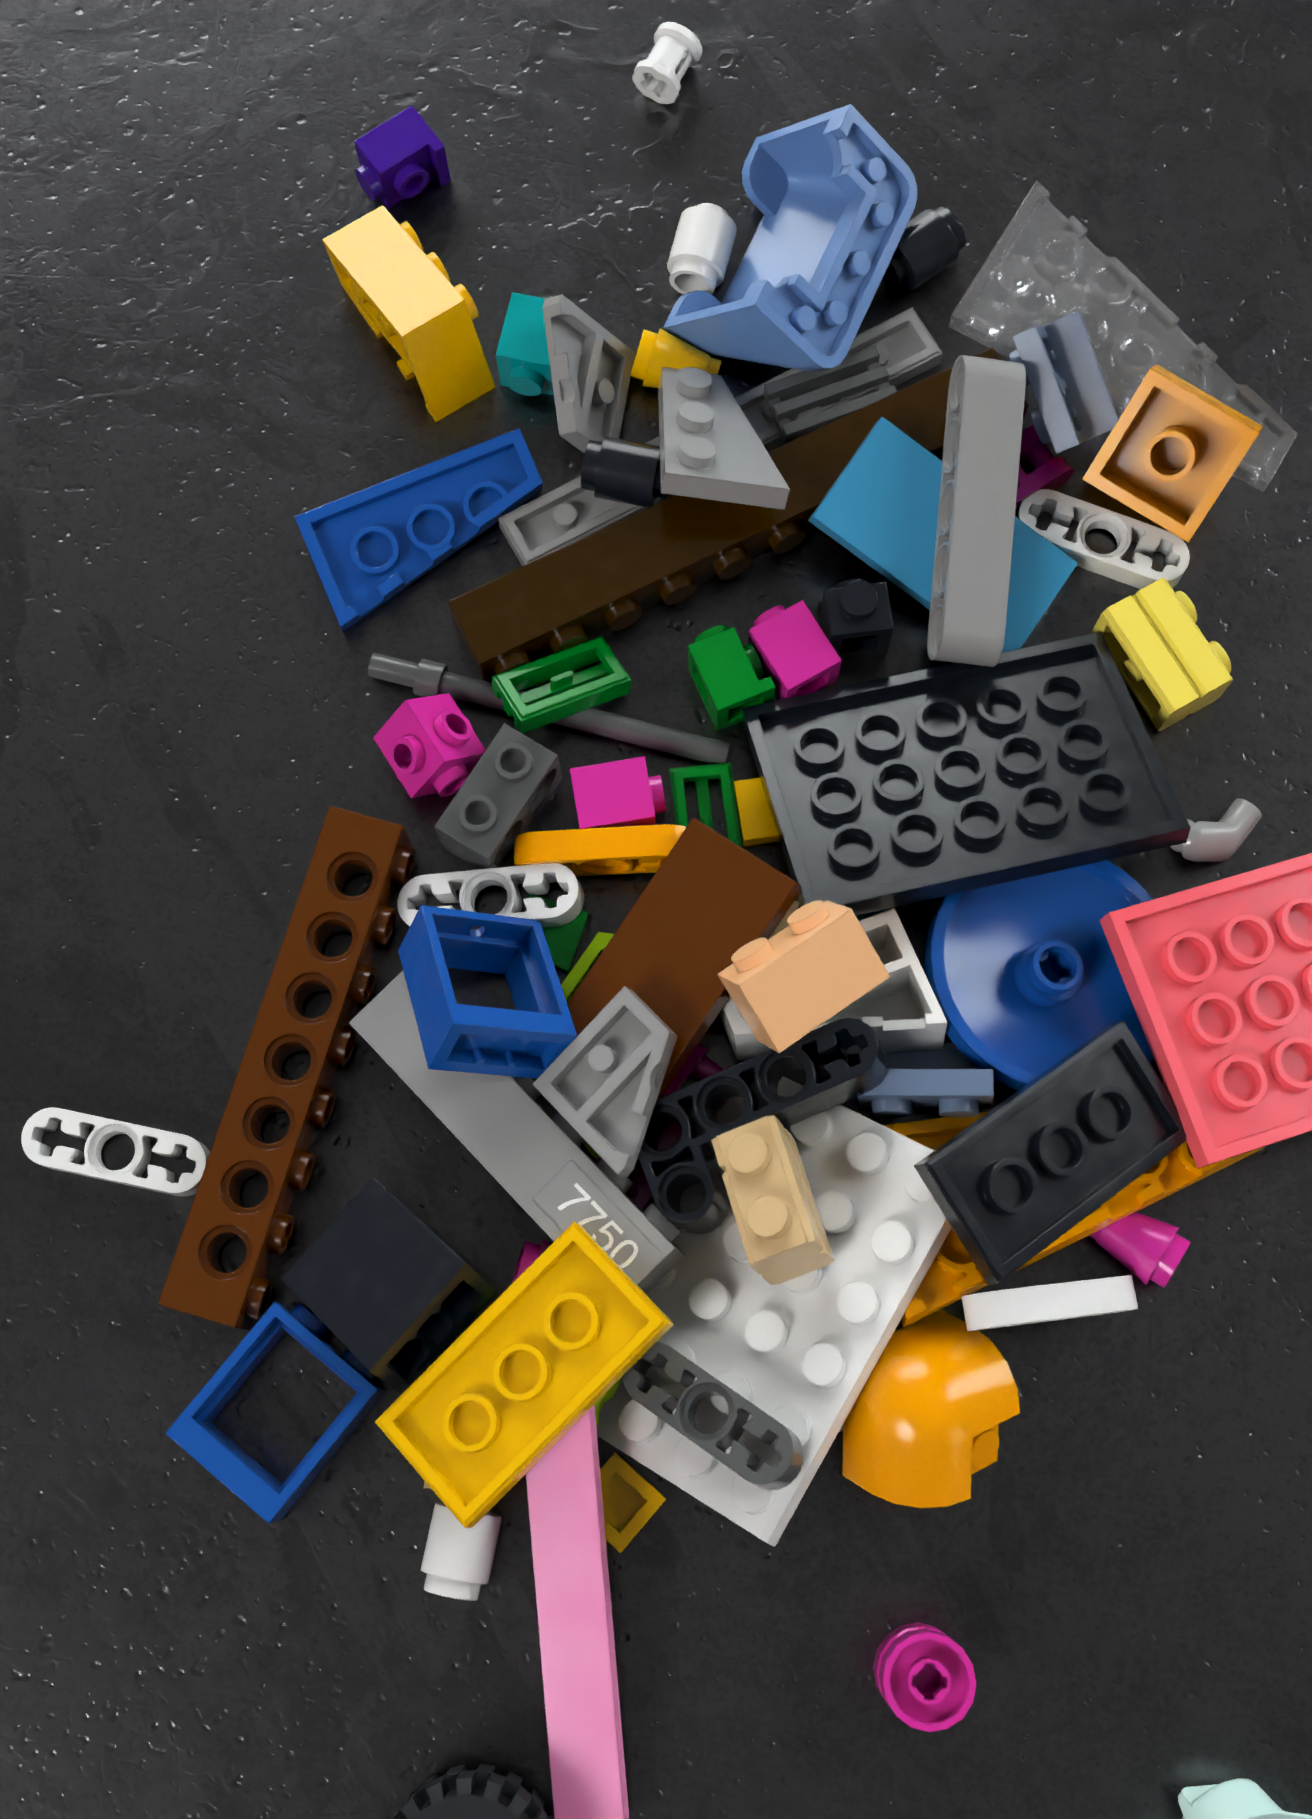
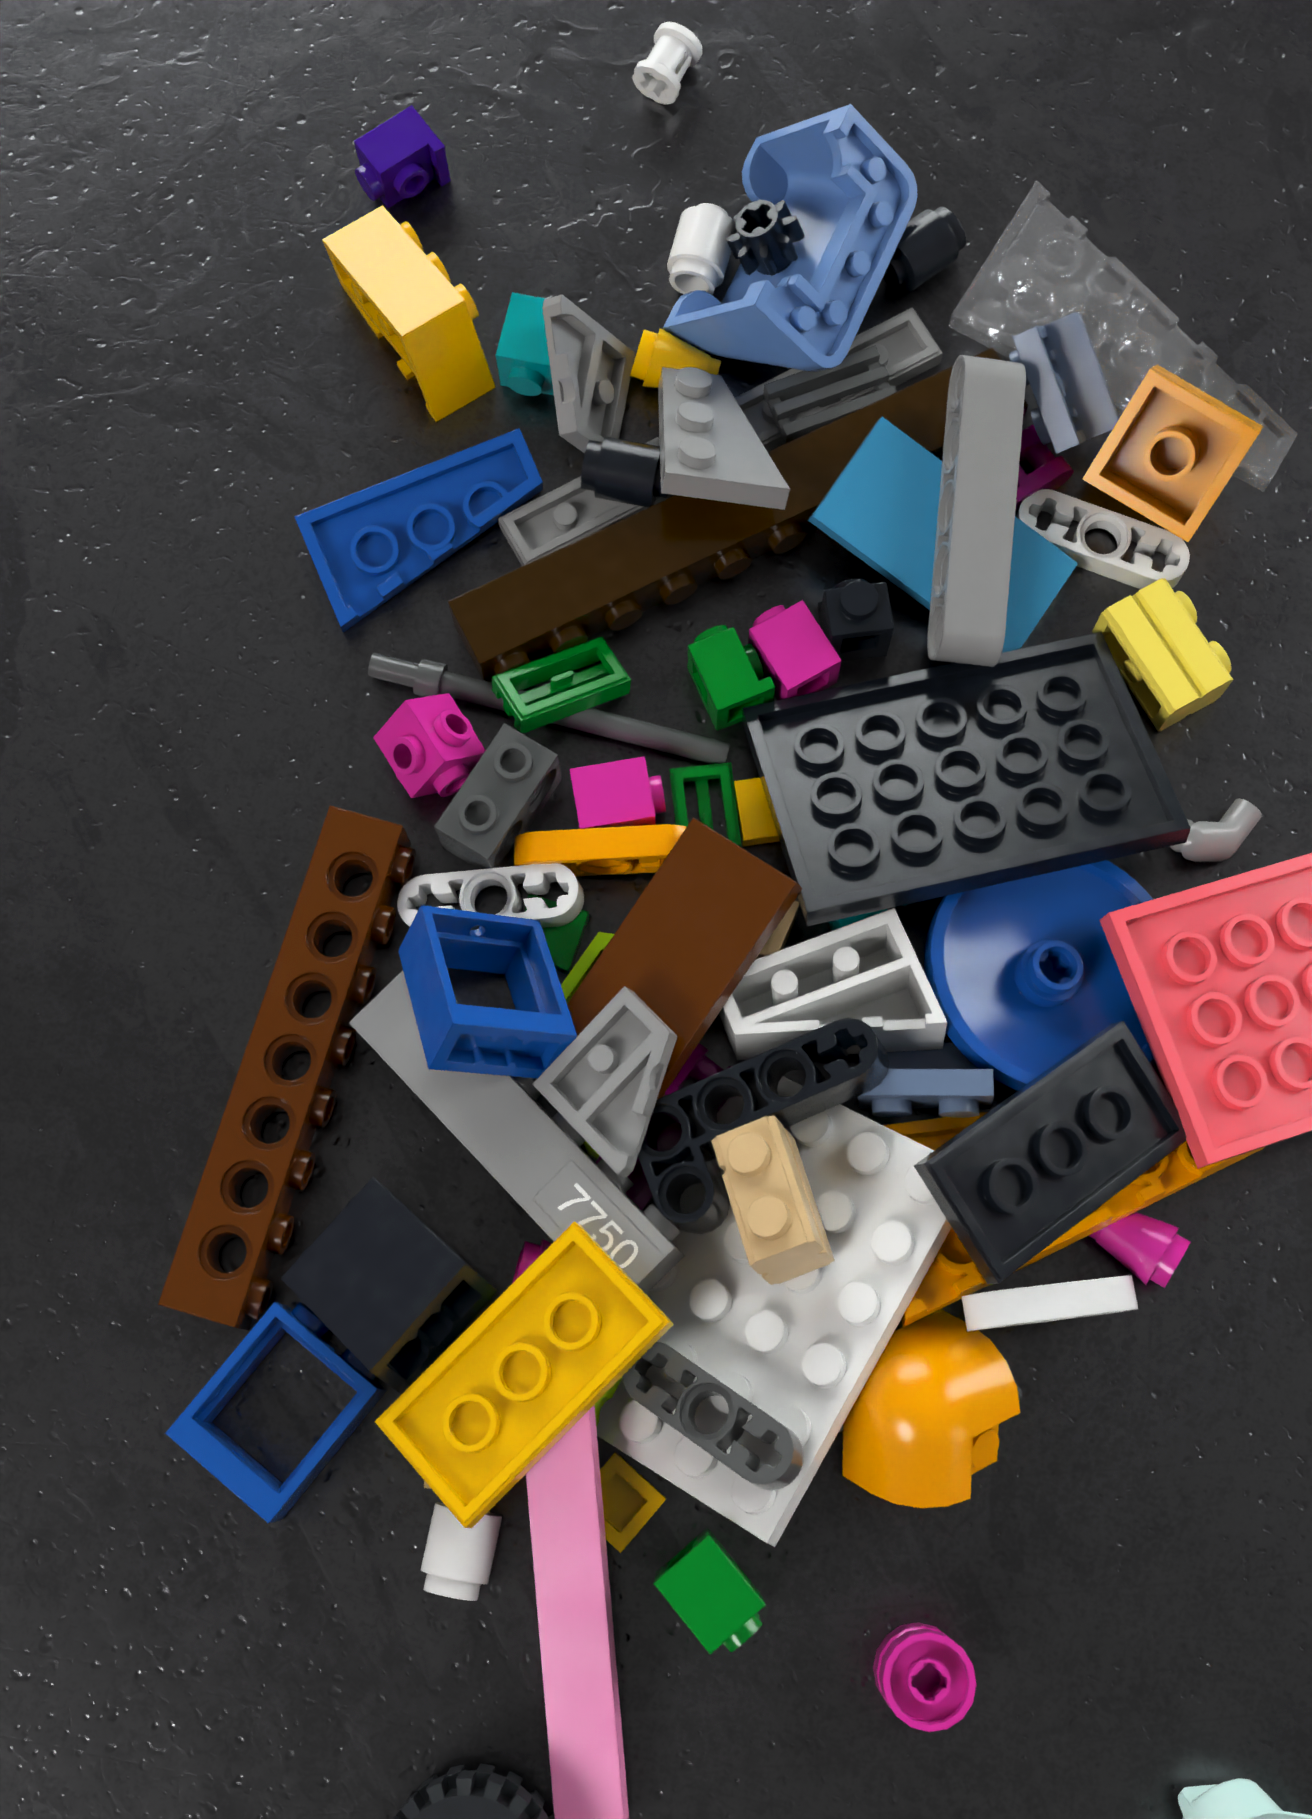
white beam [21,1107,210,1197] -> none
light nougat brick [717,900,890,1053] -> none
none -> green brick [654,1527,766,1654]
none -> black gear [726,200,805,276]

